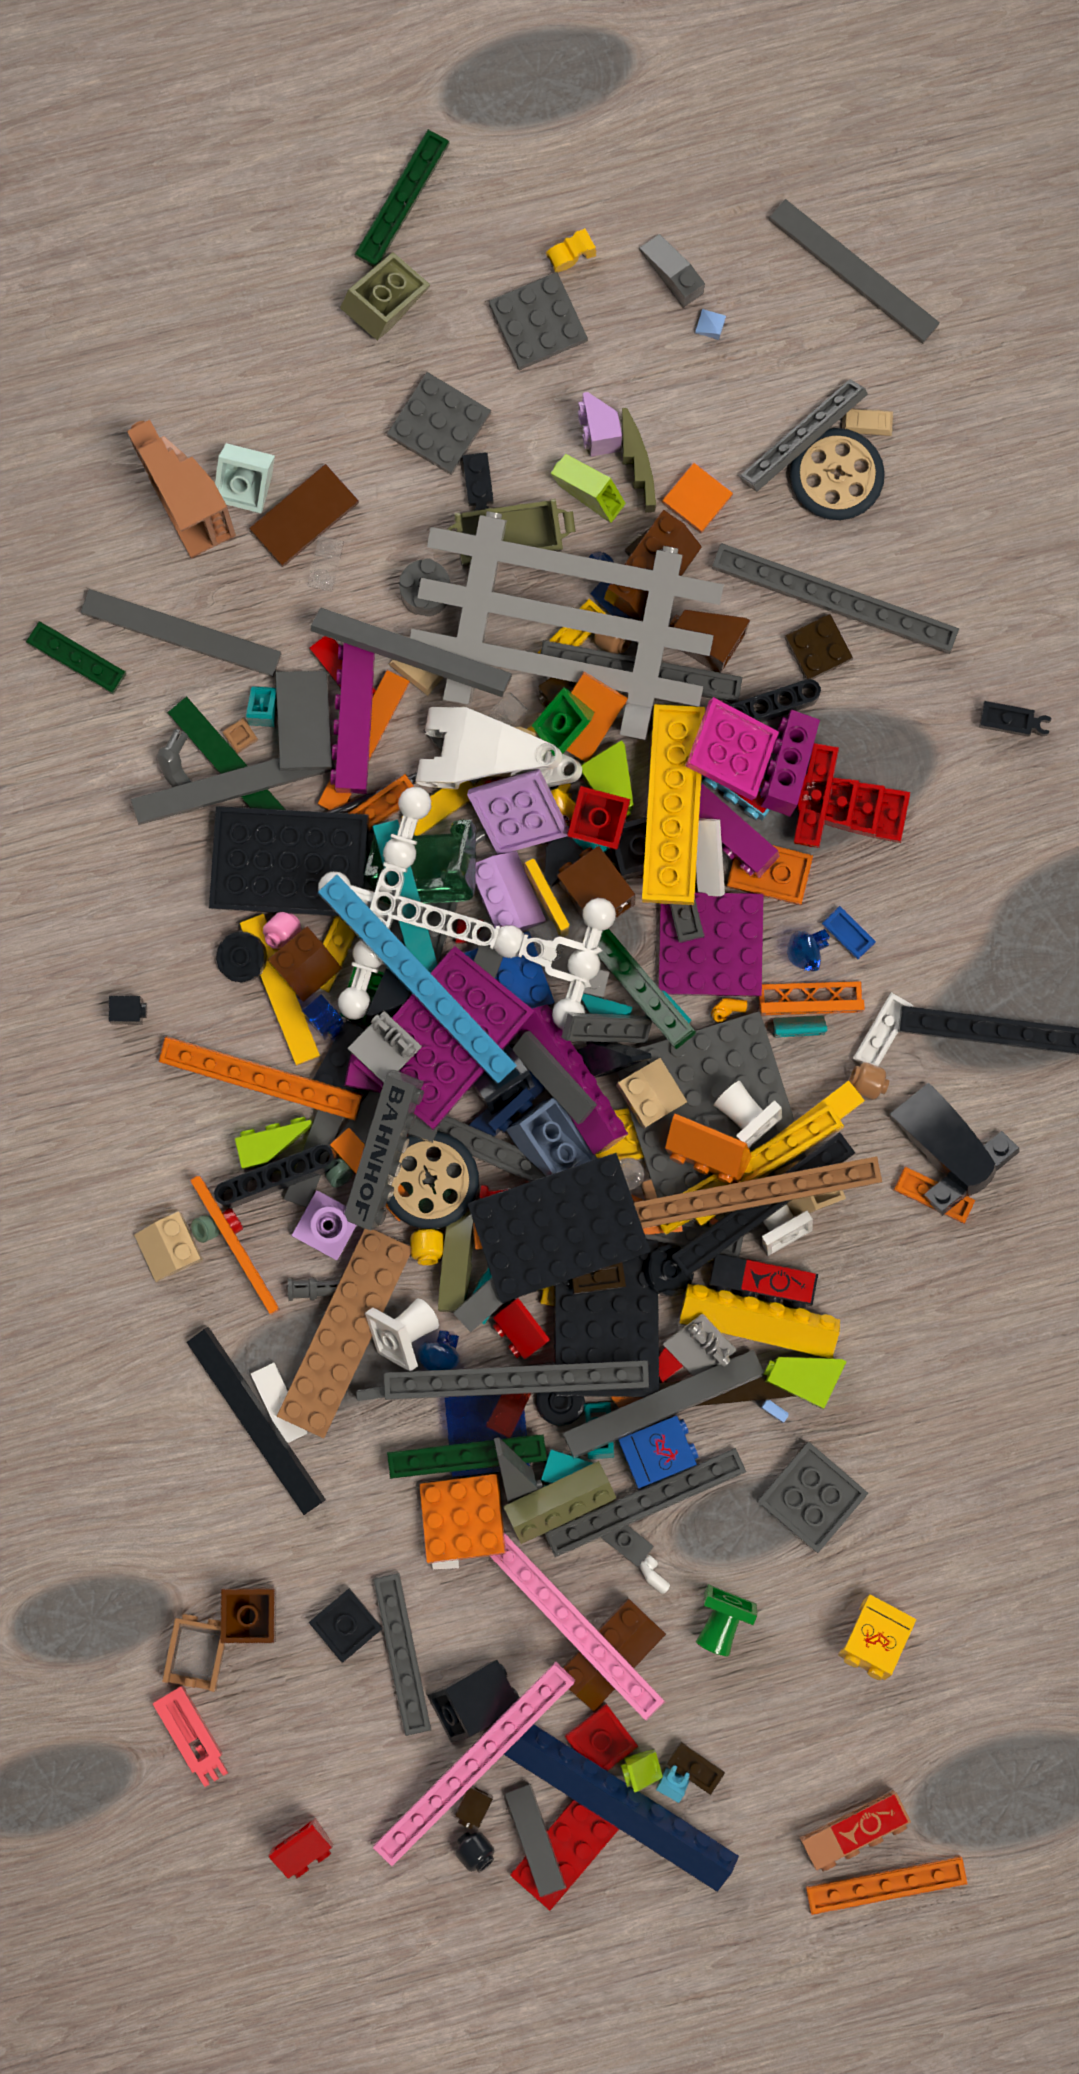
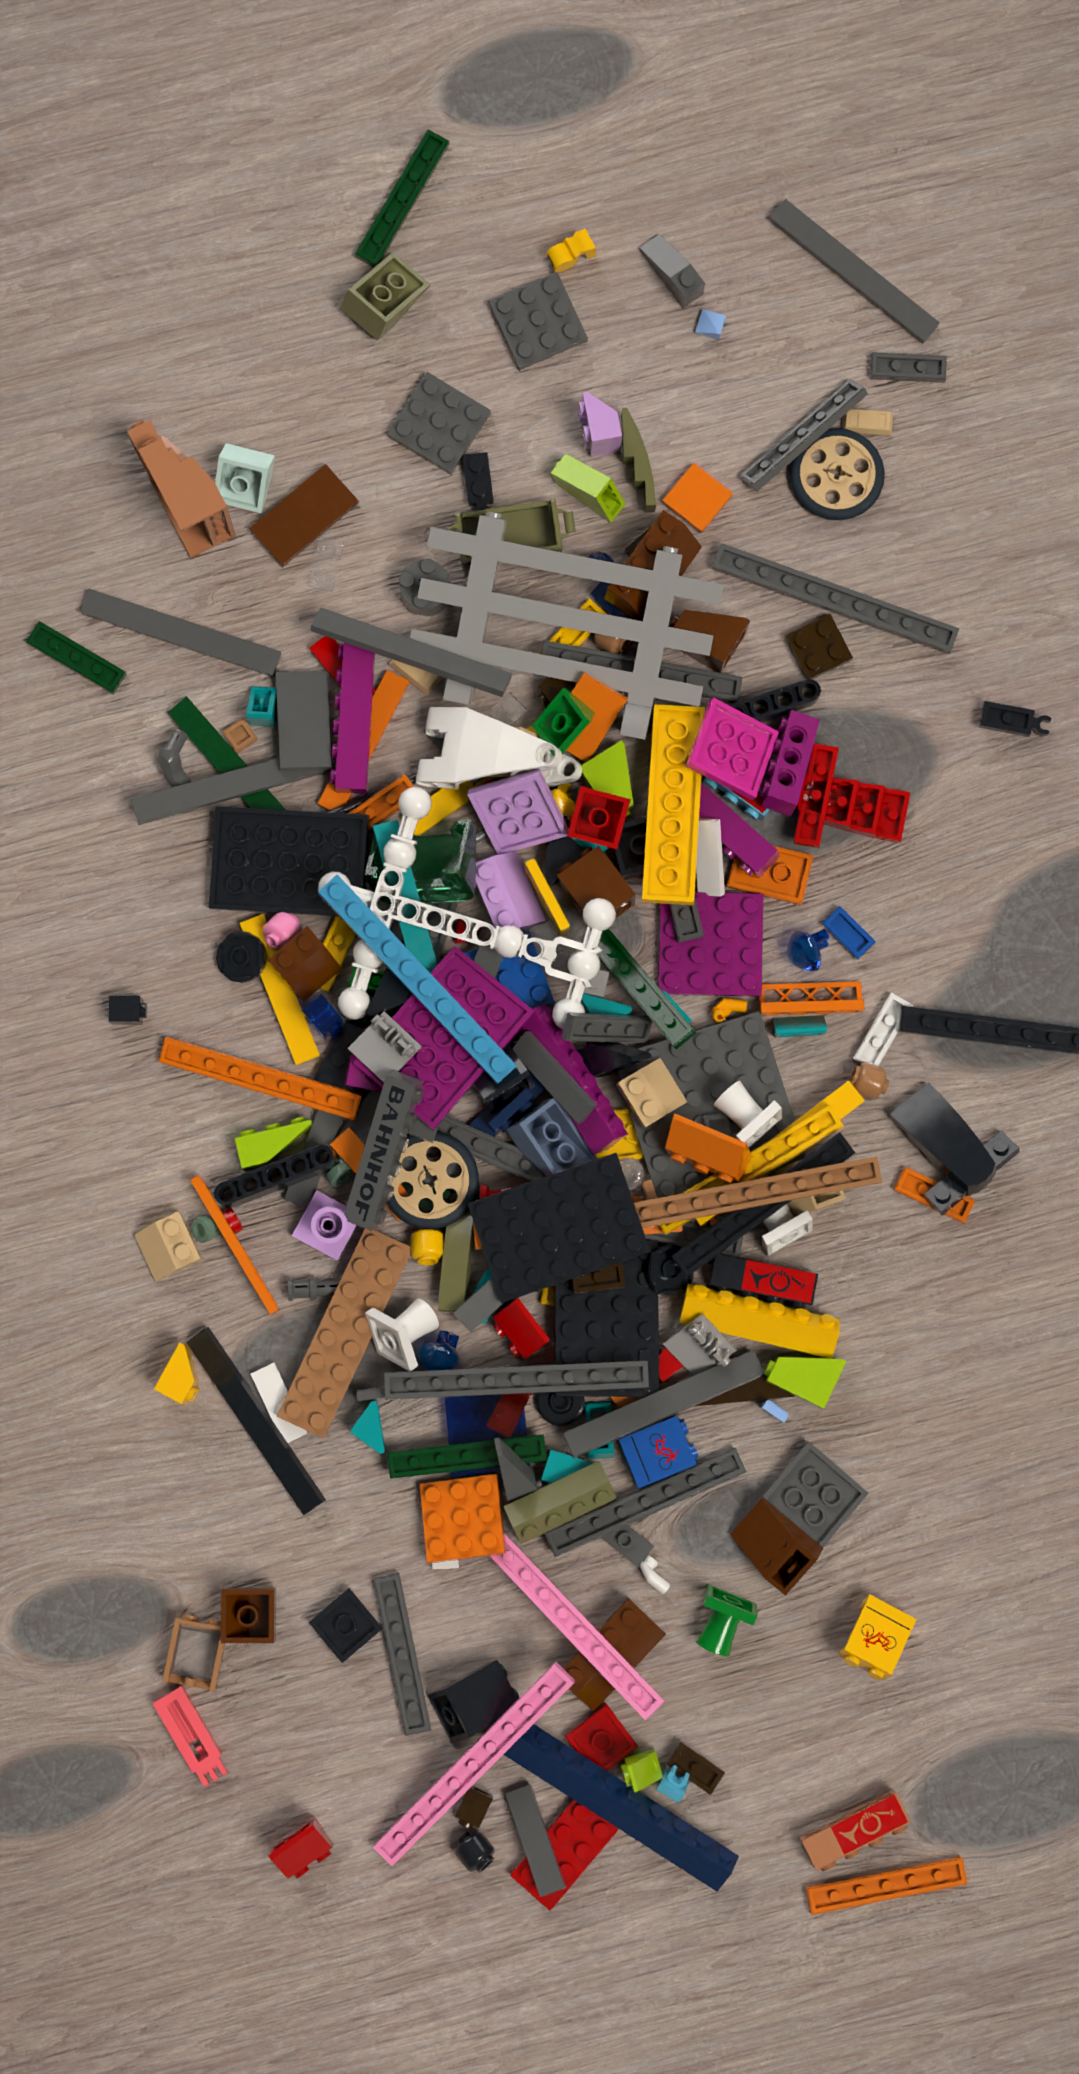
none -> yellow slope [154,1343,200,1405]
none -> teal slope [350,1401,386,1454]
none -> reddish brown slope [730,1497,823,1596]
none -> dark grey tile [870,352,947,383]

